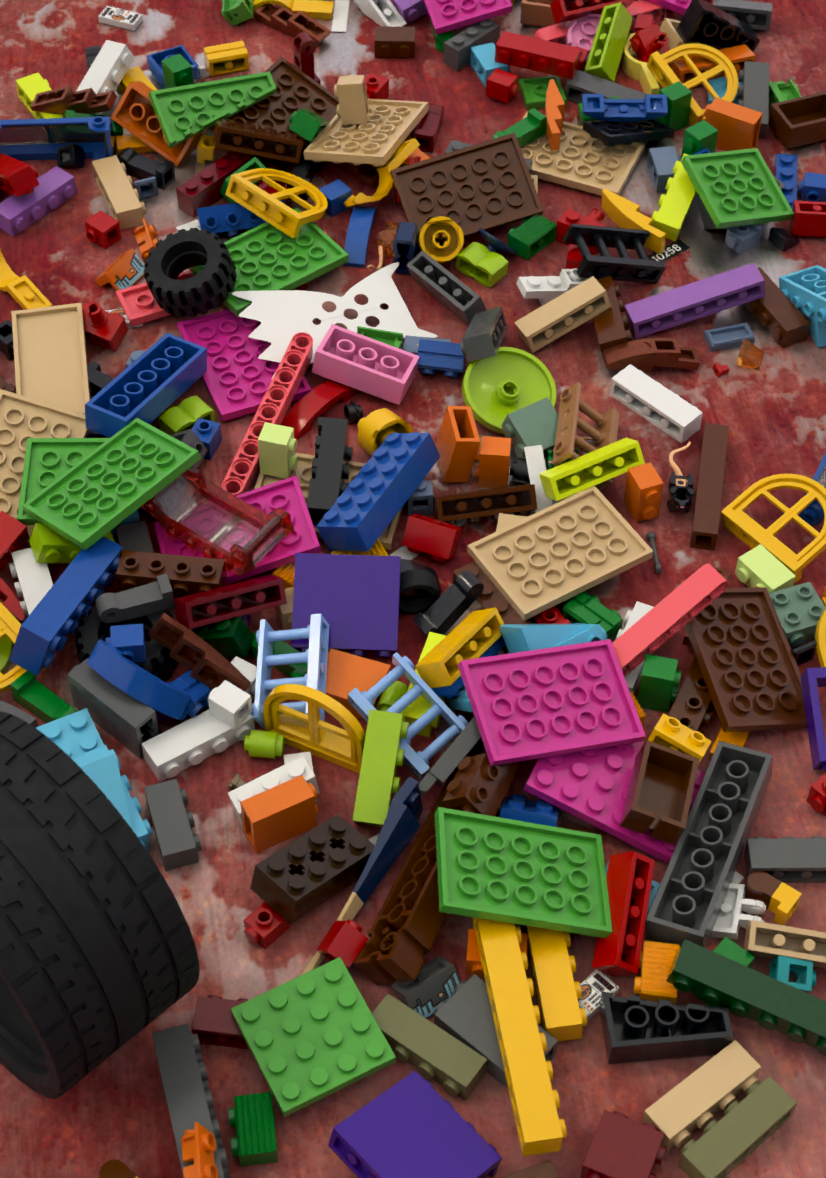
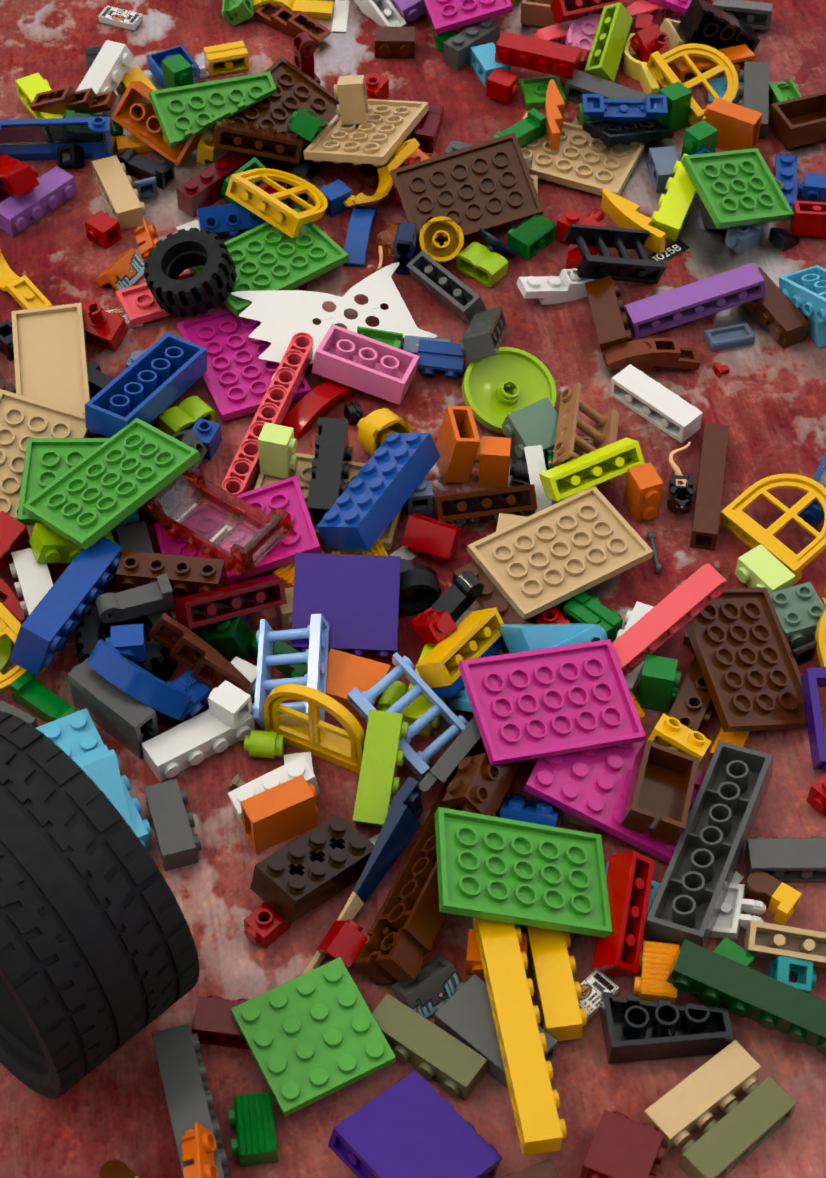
tan brick [514,276,612,353] -> none
clear orange slope [736,338,764,370] -> none
none -> red brick [410,607,458,644]

